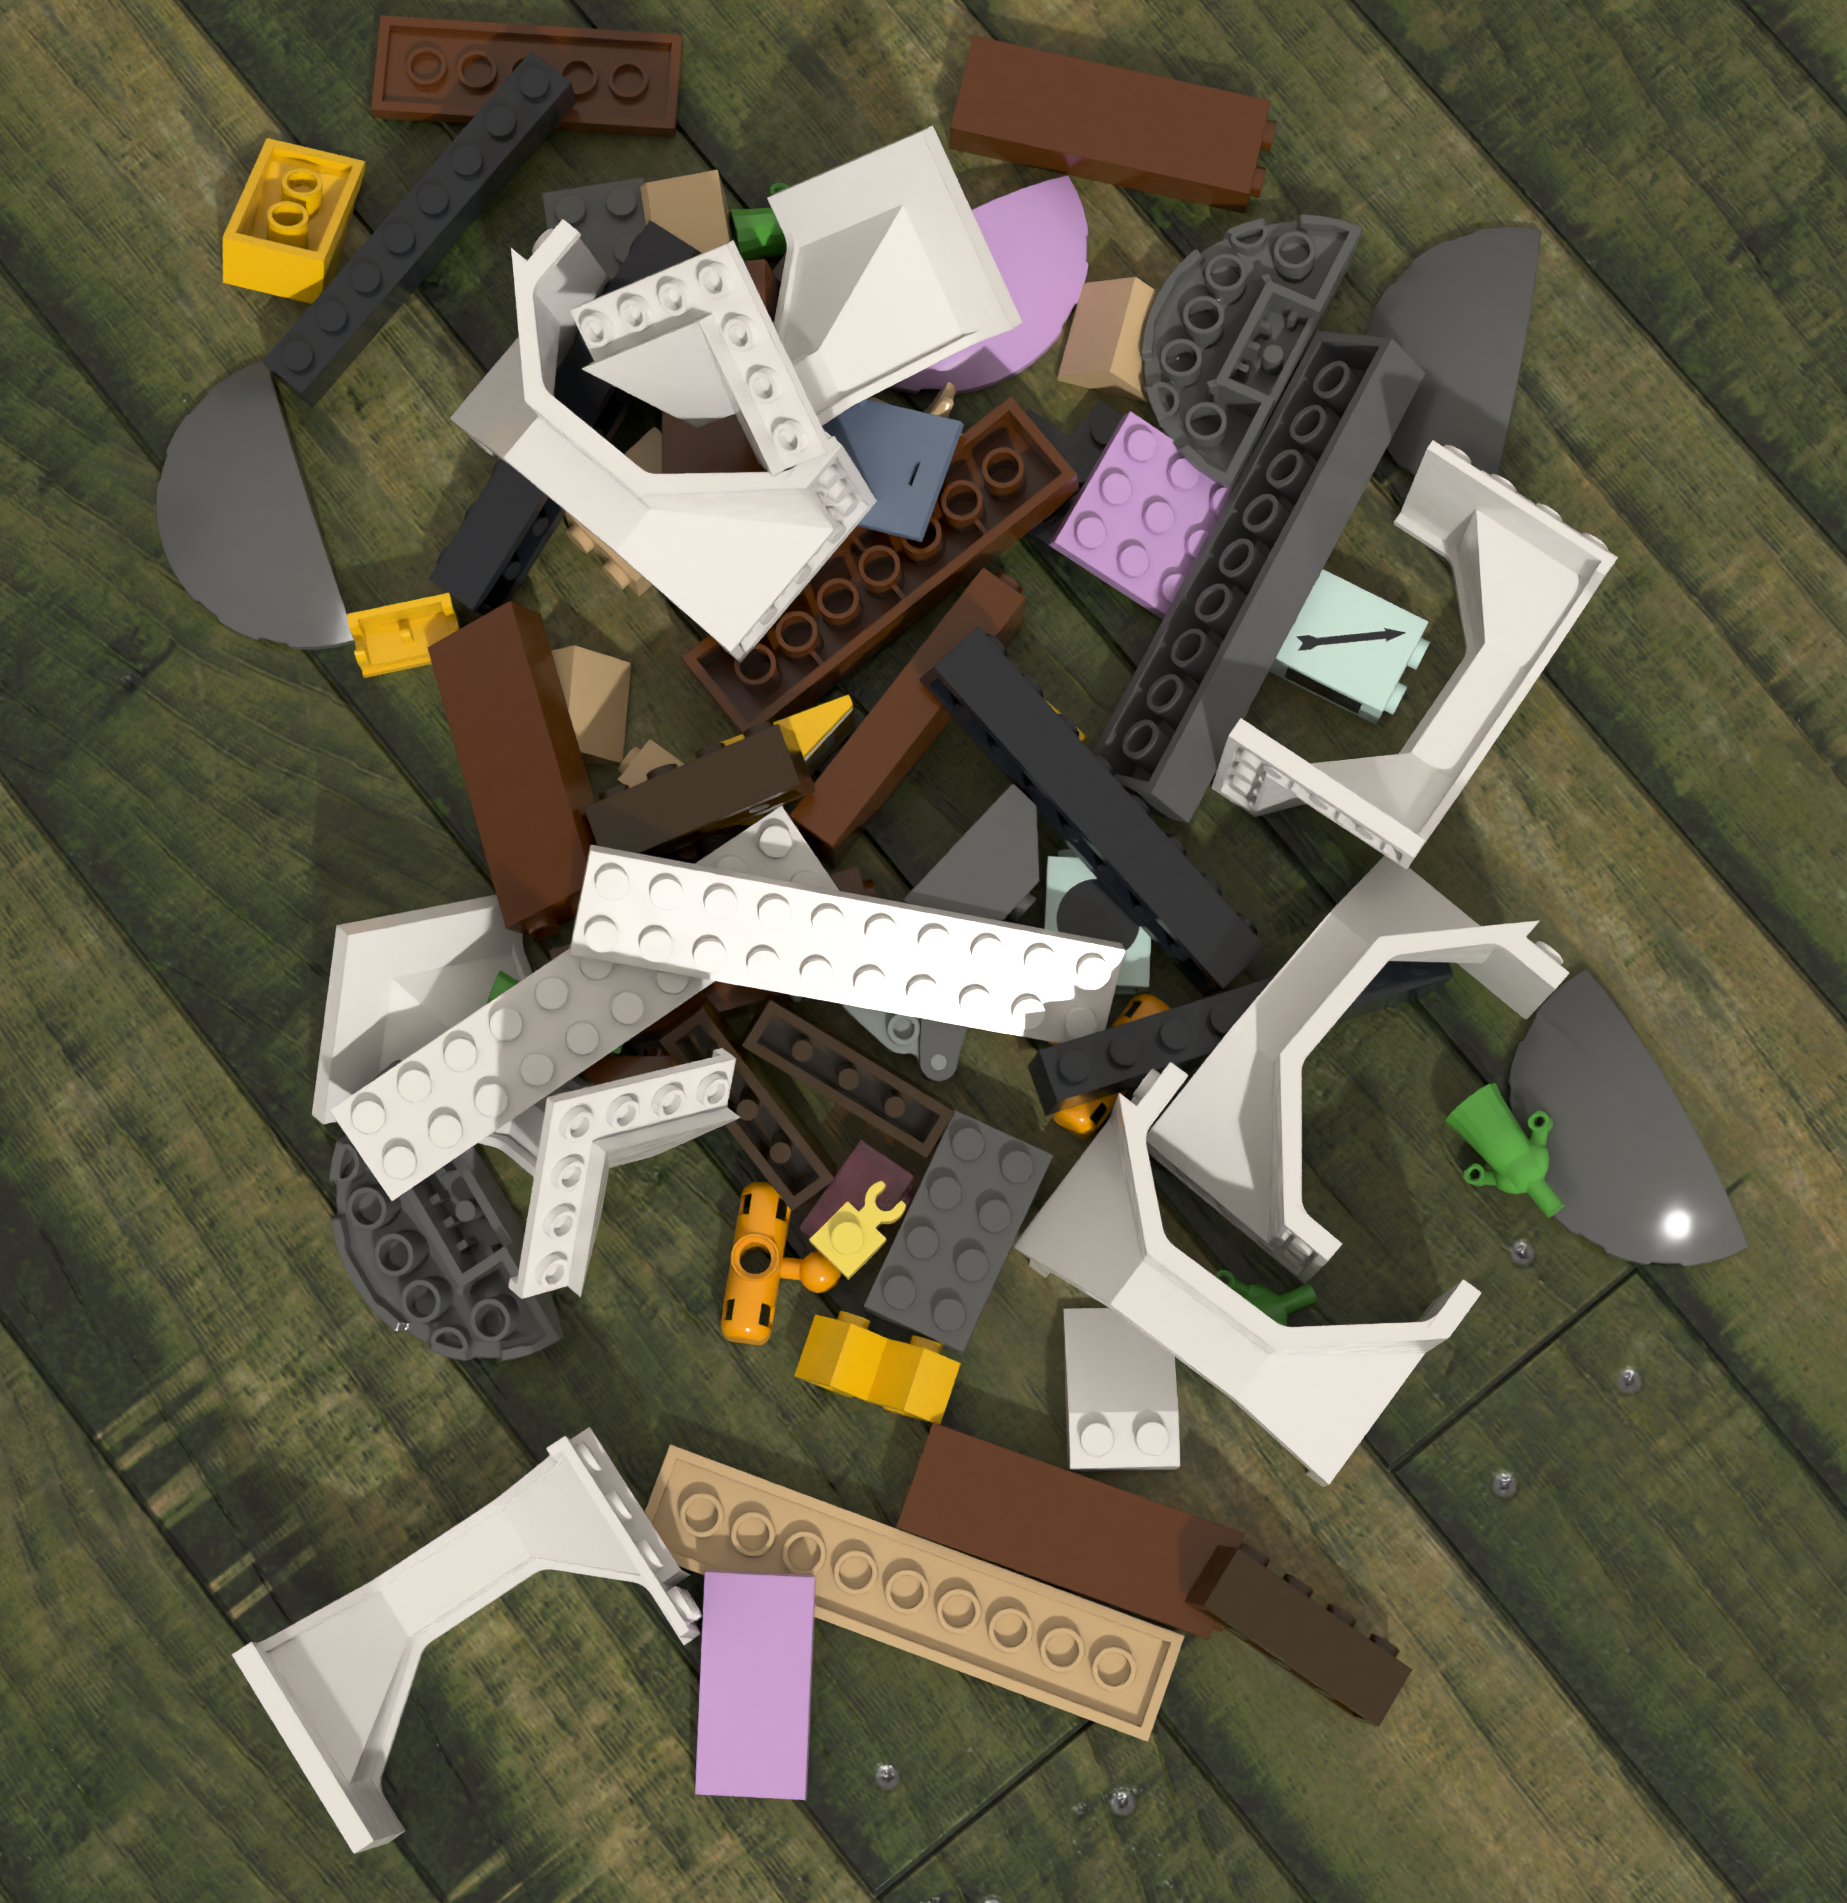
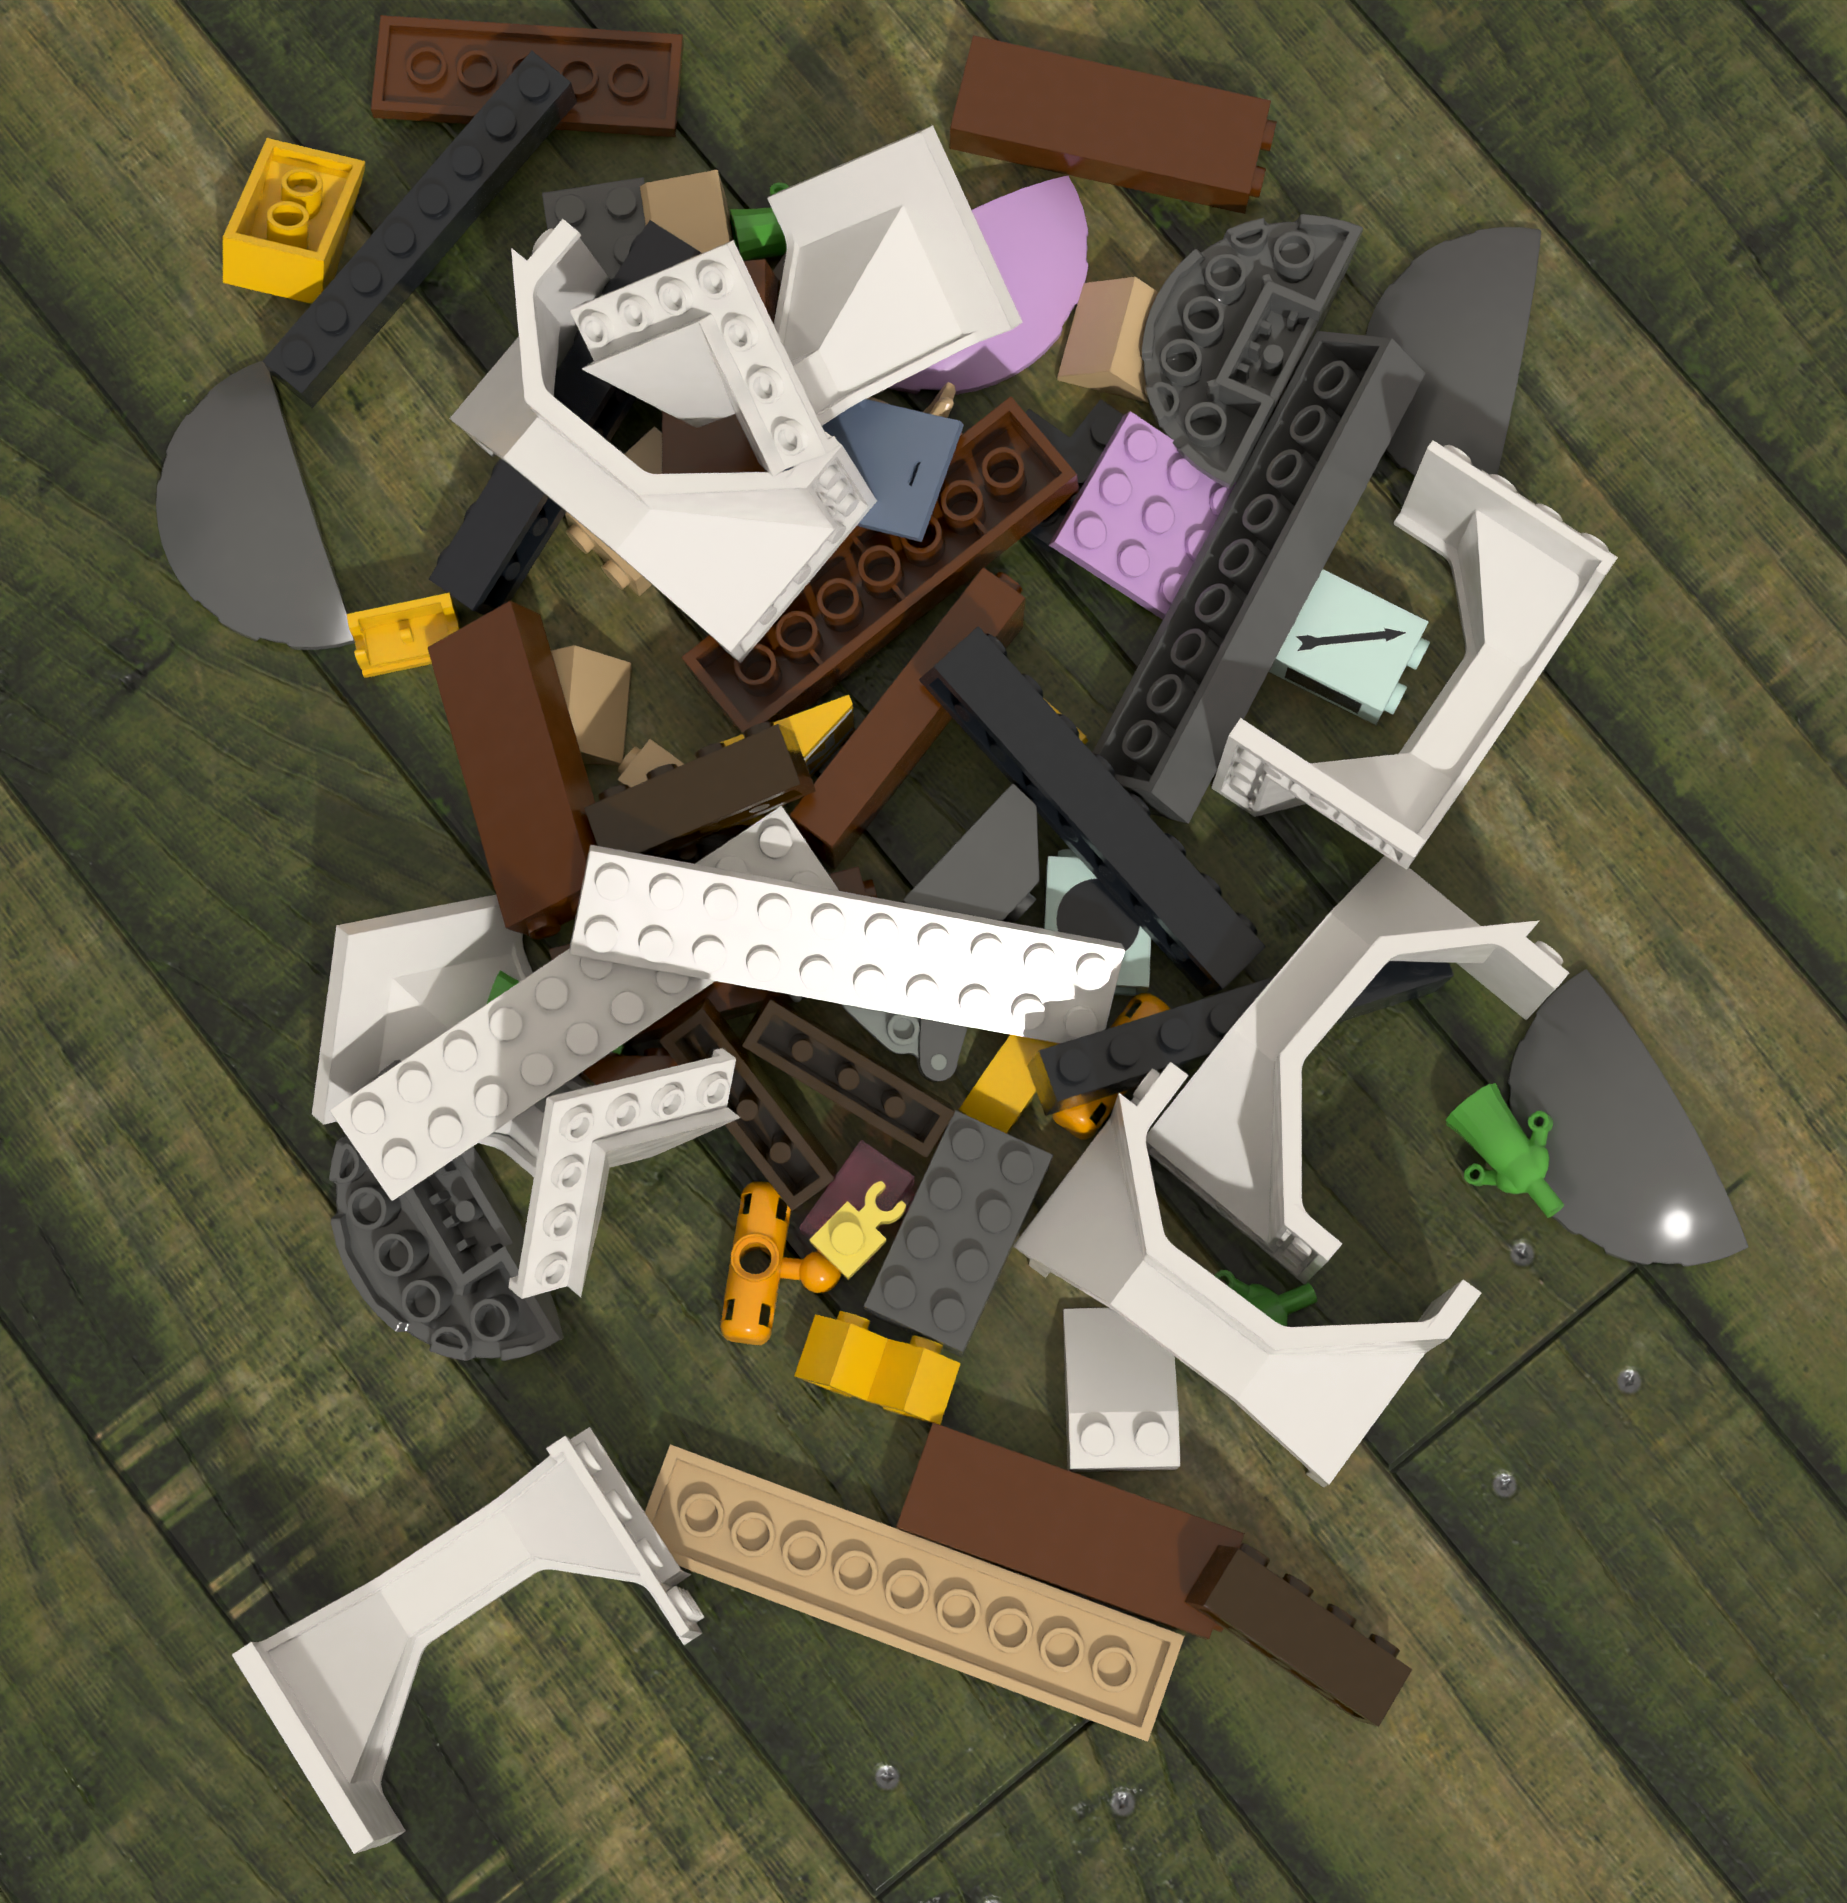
lavender tile [695,1569,816,1800] -> none
none -> yellow slope [959,1034,1058,1134]

